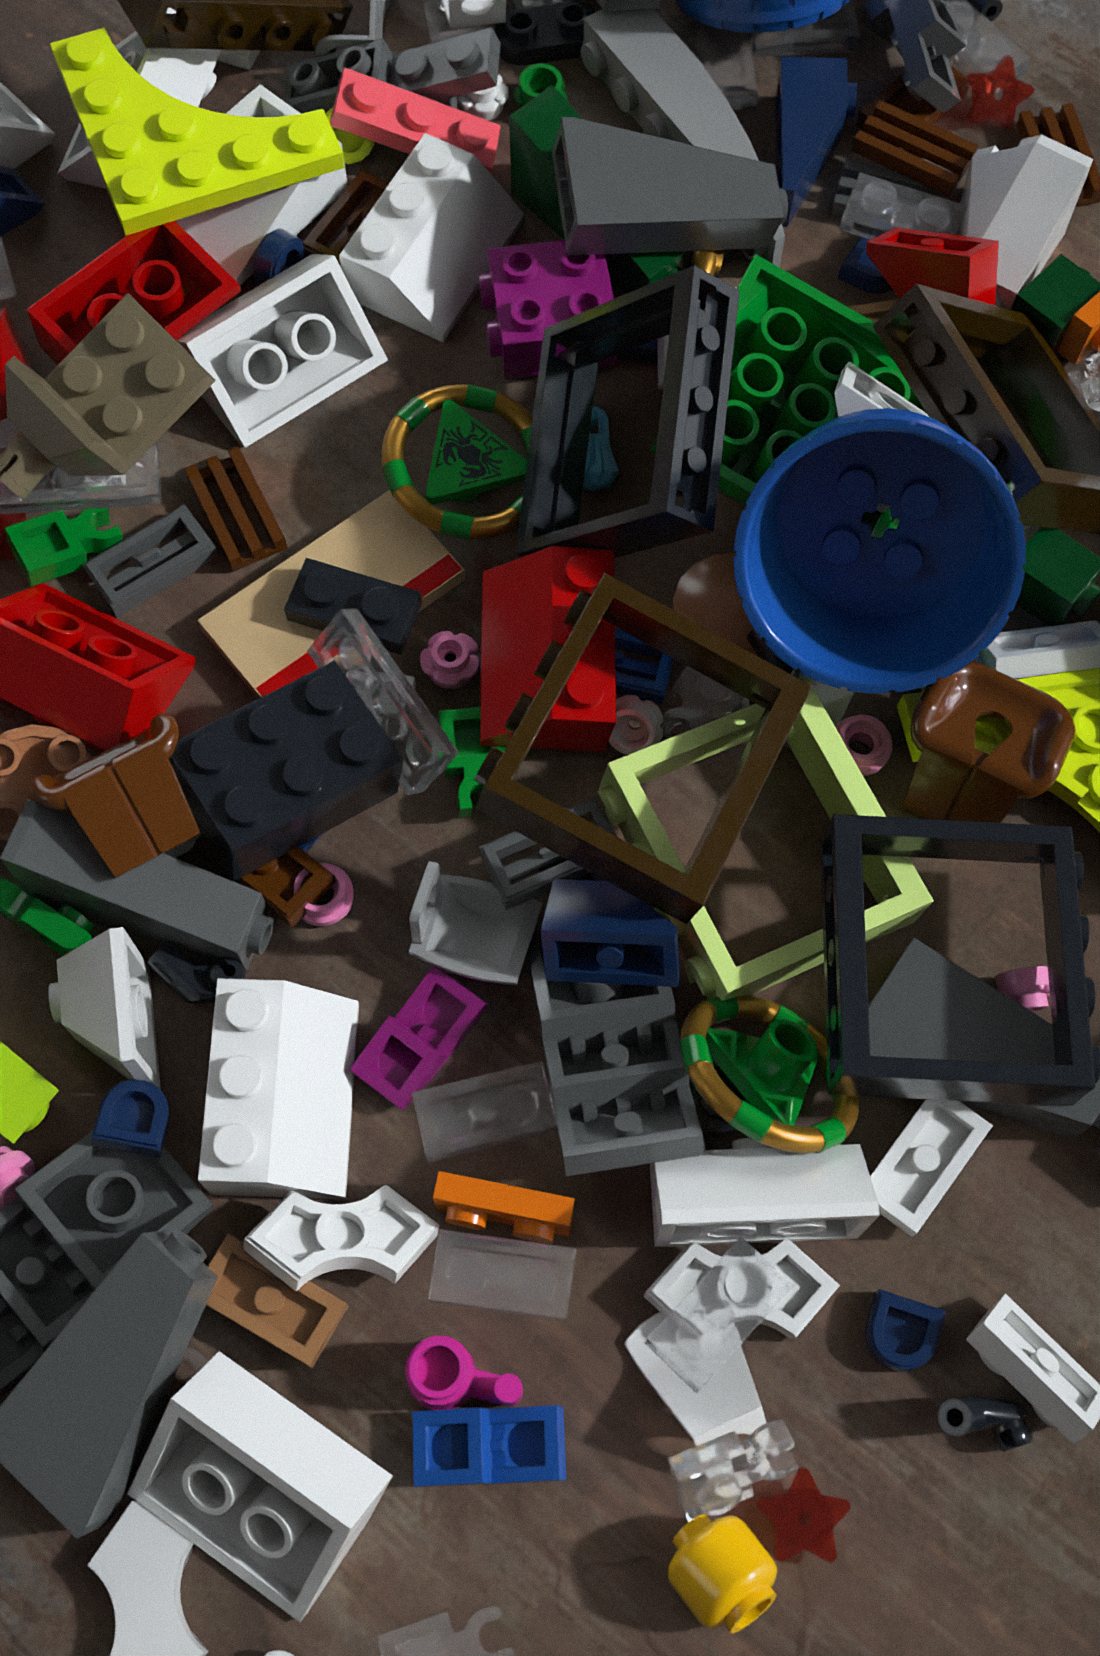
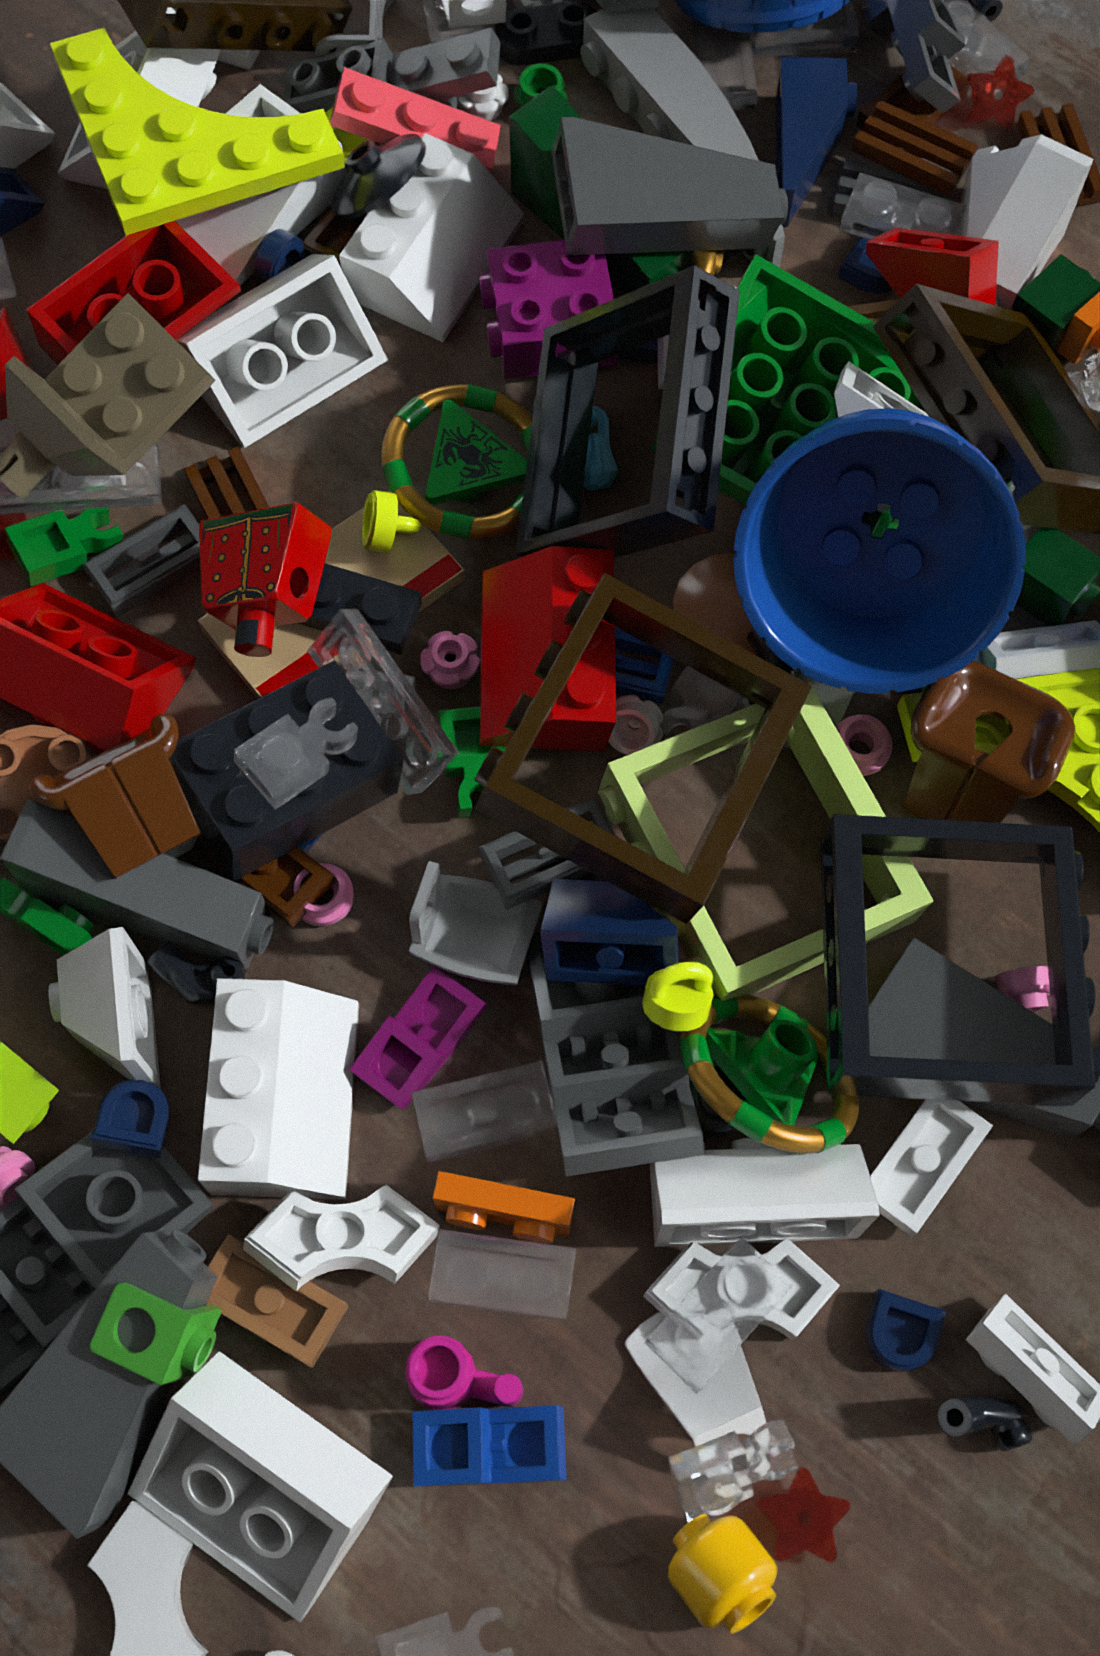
none -> bright green bracket [90,1282,222,1385]
none -> red torso [199,502,332,657]
none -> clear plate [234,698,358,810]
none -> black dish [332,134,426,219]
none -> neon yellow tile [361,490,421,554]
none -> neon yellow tile [642,962,714,1031]

